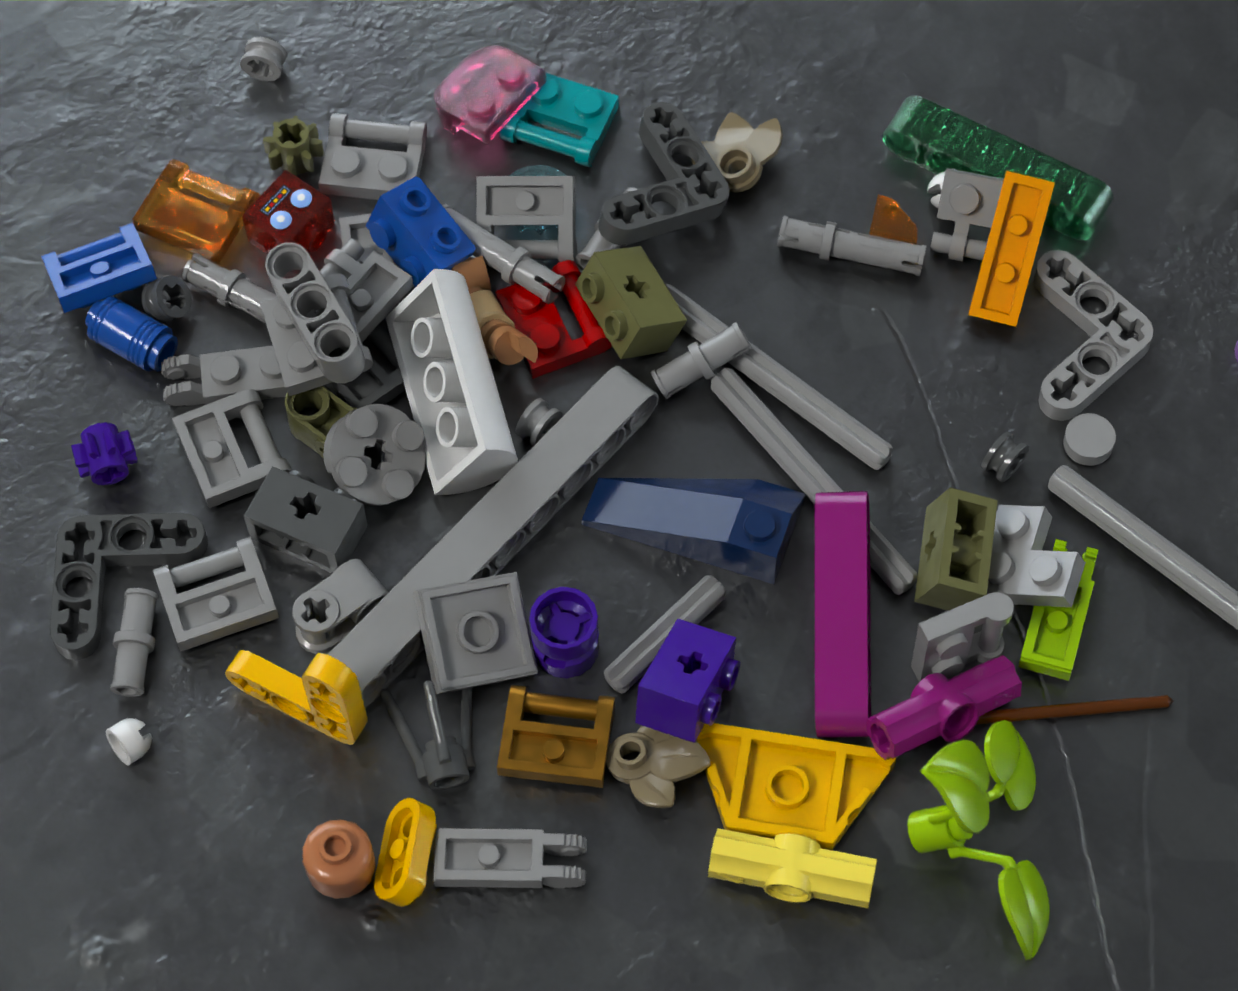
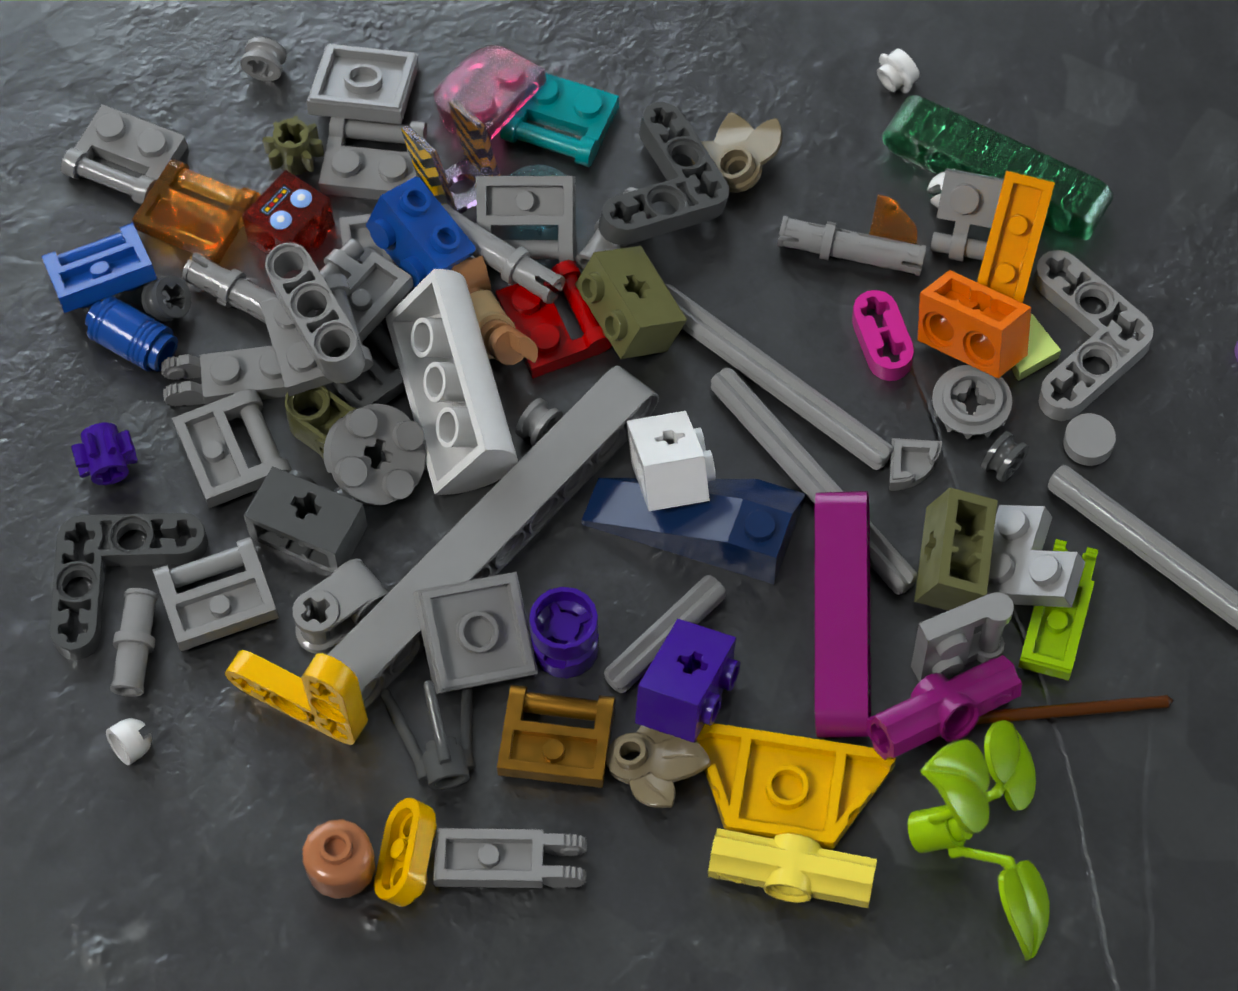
light grey pin [651,321,752,399] -> none
none -> light grey plate [61,105,188,207]
none -> light grey plate [307,44,419,125]
none -> piece [401,98,501,214]
none -> white brick [627,411,716,511]
none -> dark pink beam [852,290,914,381]
none -> white plate [877,49,920,93]
none -> light grey tile [889,438,942,491]
none -> orange brick [917,270,1031,379]
none -> light grey gear [932,365,1012,440]
none -> yellowish green tile [1012,314,1061,381]

